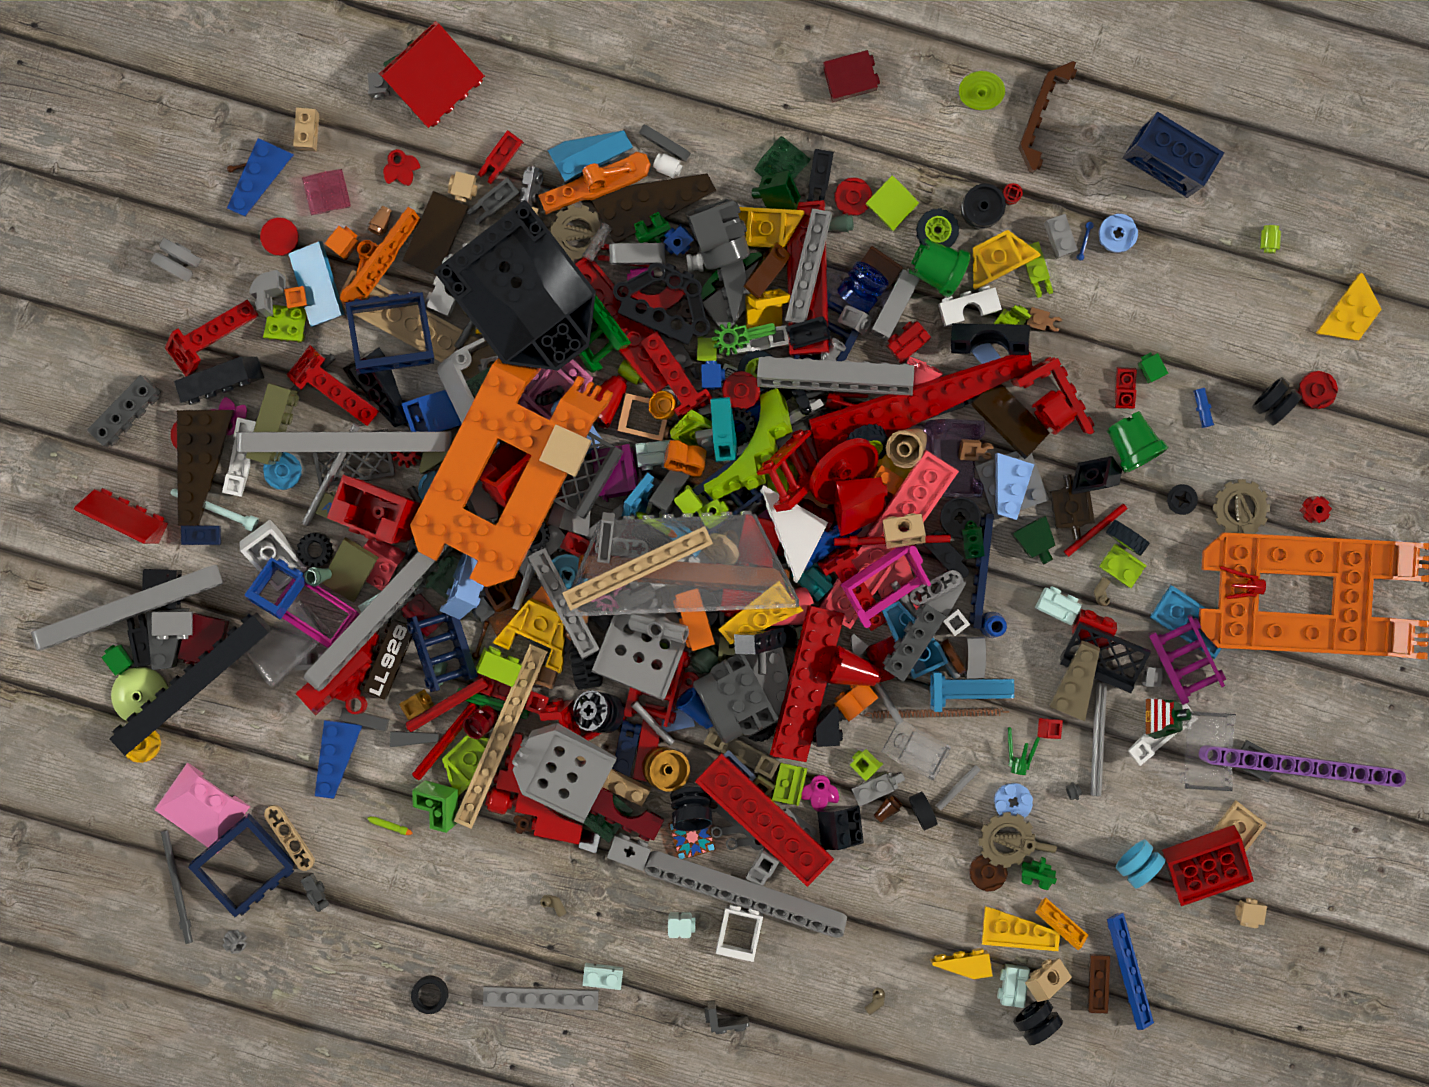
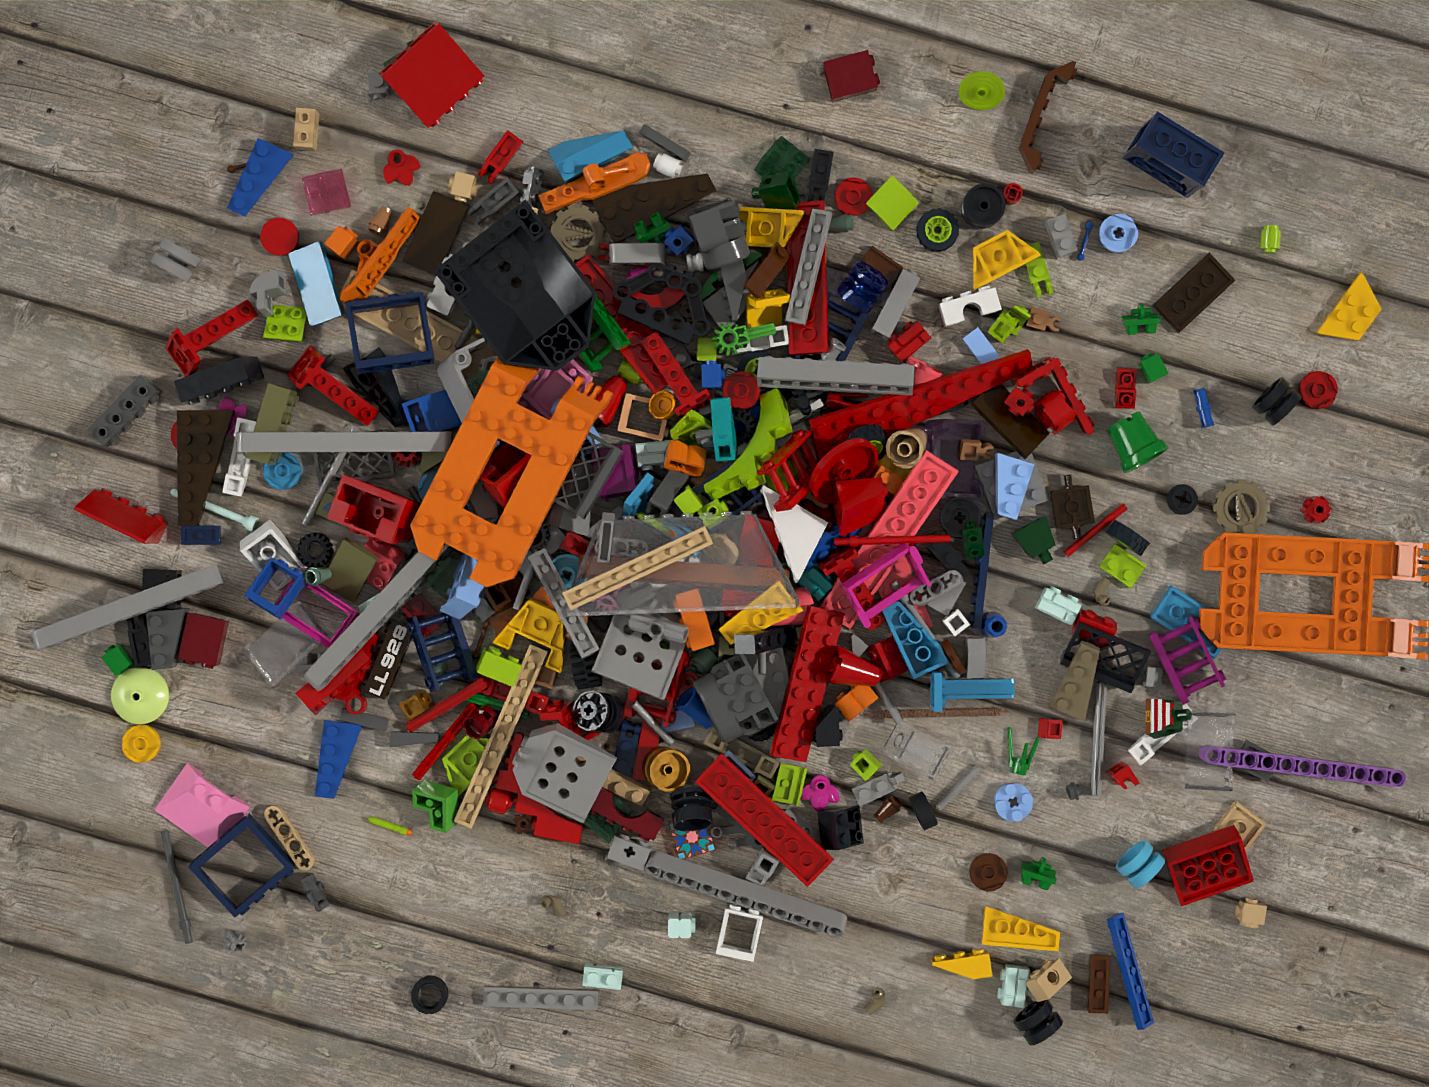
black brick [110,612,272,756] -> none
light grey brick [152,611,193,639] -> none
orange tile [284,286,308,309] -> none
black gear [535,385,565,406] -> none
tan tile [539,424,592,477] -> none
slope [579,829,602,854] -> none
clear pin [582,222,612,262] -> none
dark grey bracket [704,1000,749,1034] -> none
black hinge [785,316,831,350] -> none
light grey bracket [837,305,872,335] -> none
dark grey brick [882,604,946,682] -> none
tan brick [883,513,926,549] -> none
green piece [909,238,971,298] -> none
black arch [951,323,1030,355] -> none
dark tan bar [978,812,1057,868] -> none
light orange tile [1035,897,1088,950] -> none
black slope [1071,456,1122,495] -> none
red plant [1220,566,1266,599] -> none
none -> red brick [1004,386,1035,416]
none -> red hinge [1105,761,1140,789]
none -> green hips [1122,303,1160,335]
none -> dark brown tile [1152,252,1235,333]

